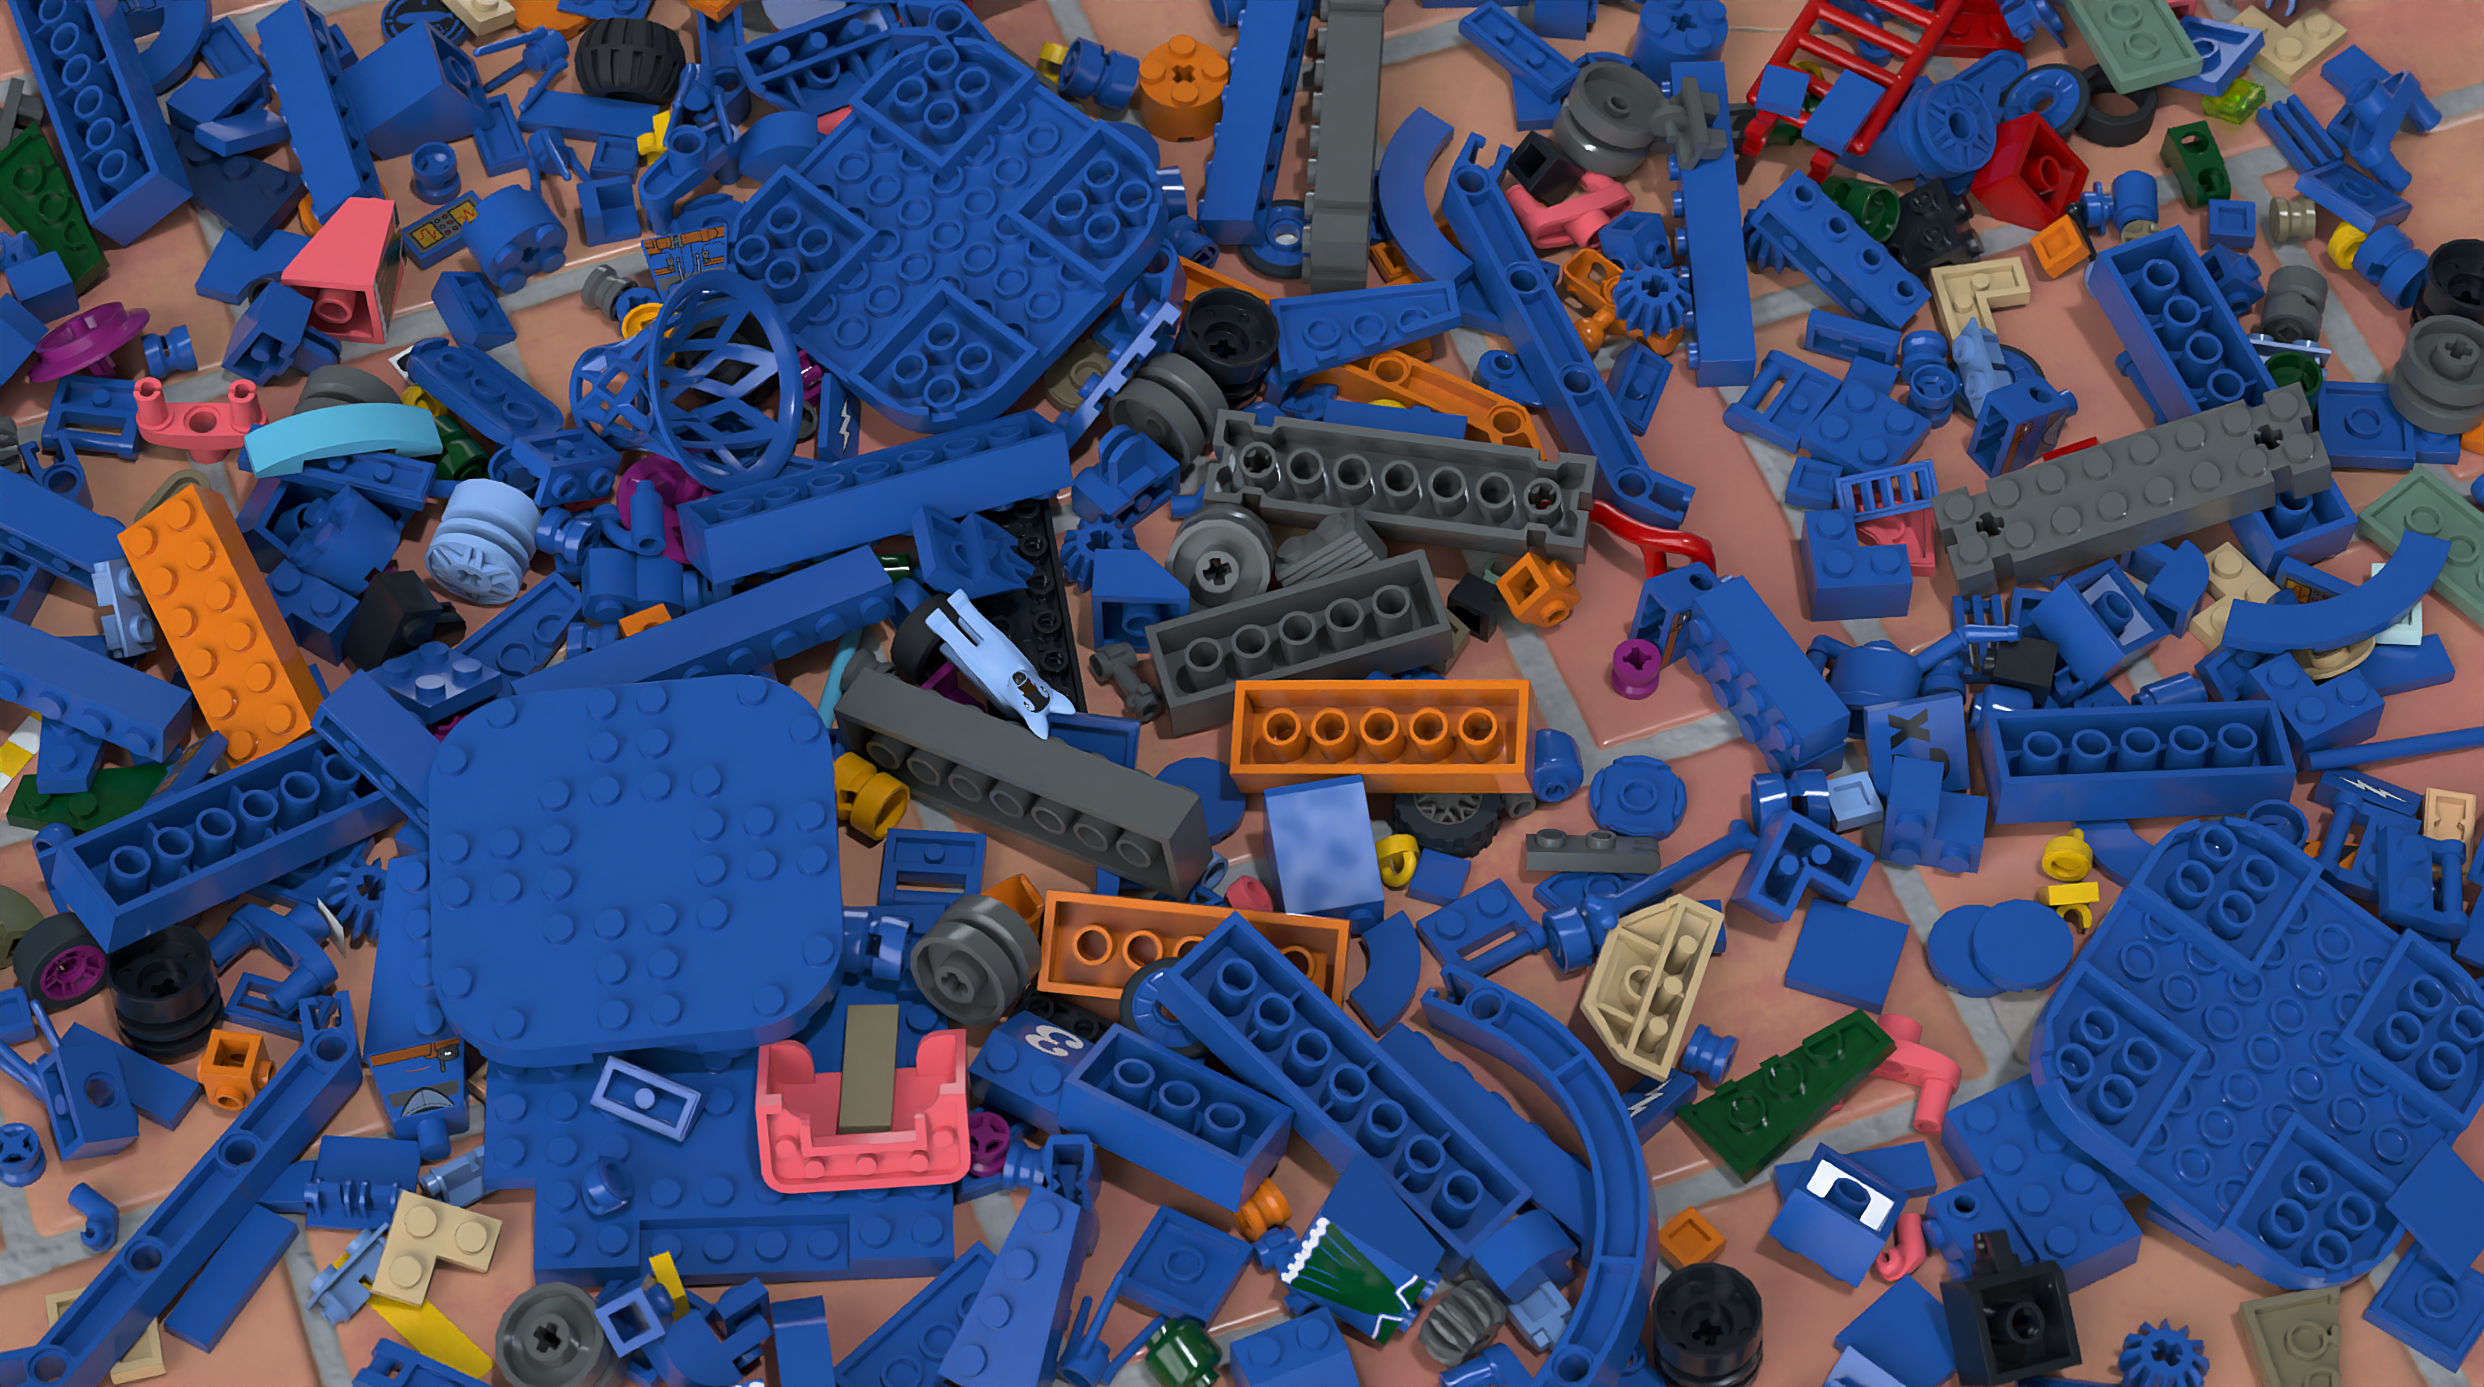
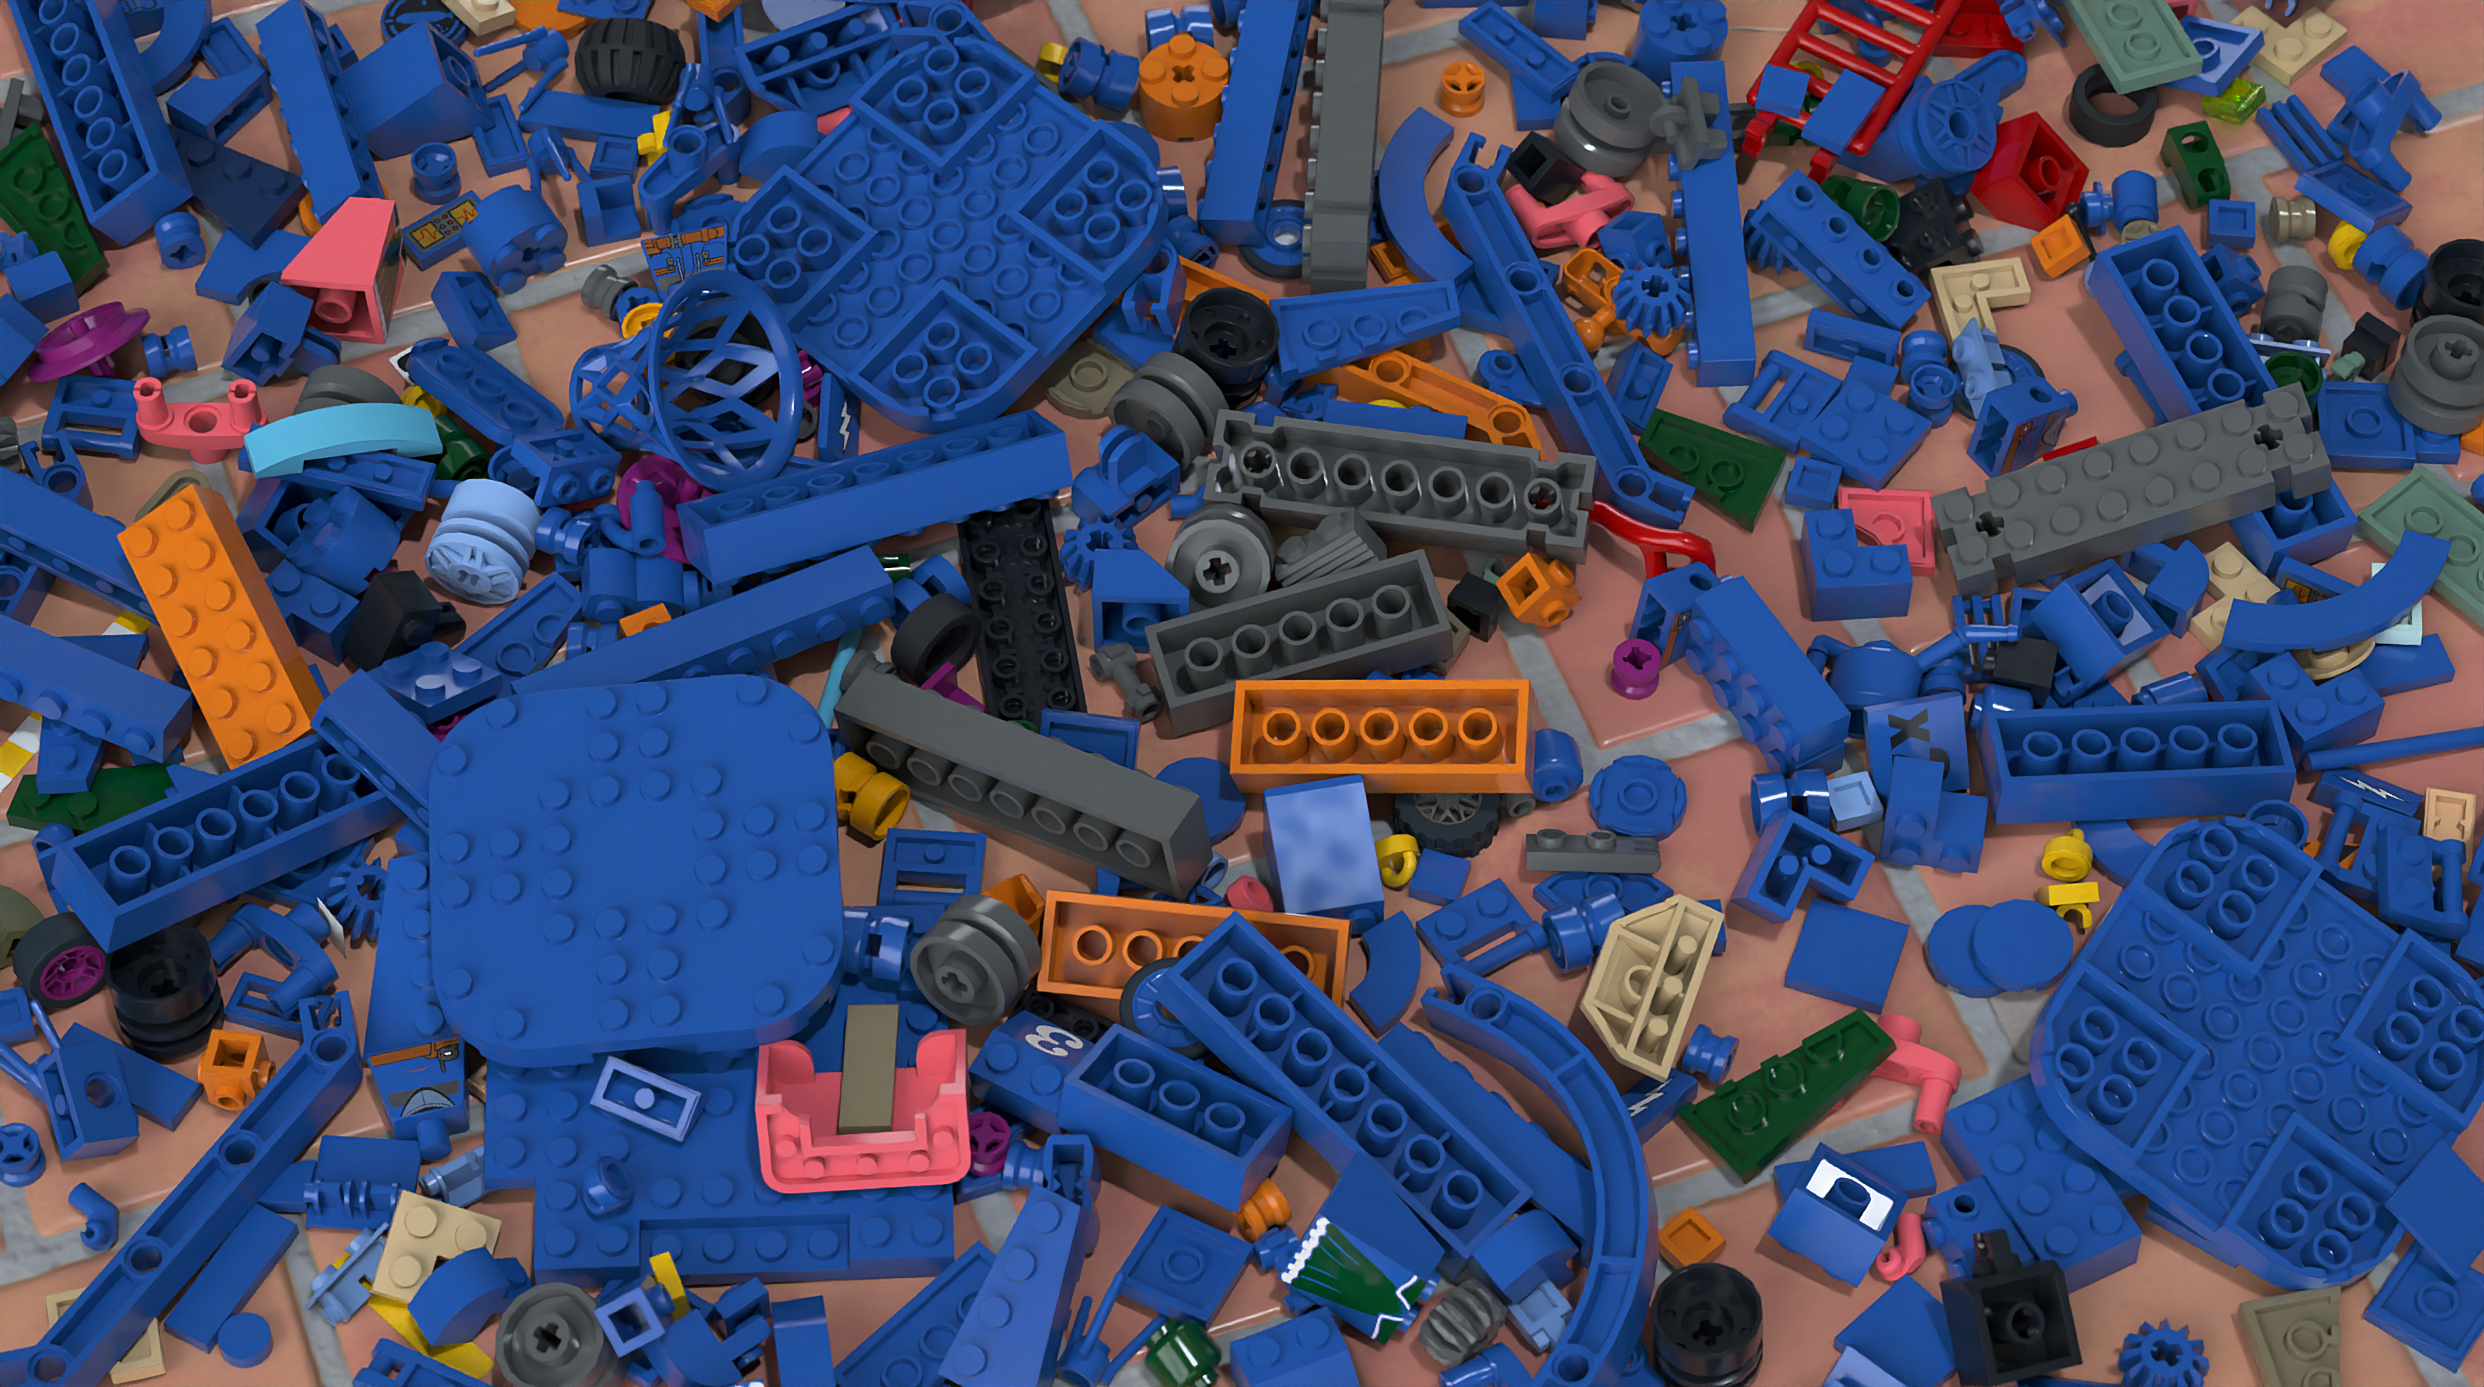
medium blue hinge [90,557,157,659] -> none
blue tile [141,730,229,808] -> none
blue tile [194,108,292,157] -> none
blue plate [910,505,1035,600] -> none
light blue animal [925,589,1076,740] -> none
blue wing [1053,295,1182,451] -> none
blue piece [1585,819,1760,930] -> none
blue slope [1832,459,1939,523] -> none
blue wheel [1998,63,2090,138] -> none
none -> blue wheel [154,212,206,270]
none -> blue tile [218,1312,273,1368]
none -> blue brick [407,1247,534,1346]
none -> blue wheel [1145,4,1214,53]
none -> orange wheel [1440,61,1486,118]
none -> dark green wing [1638,408,1787,533]
none -> black piece [2328,311,2401,382]

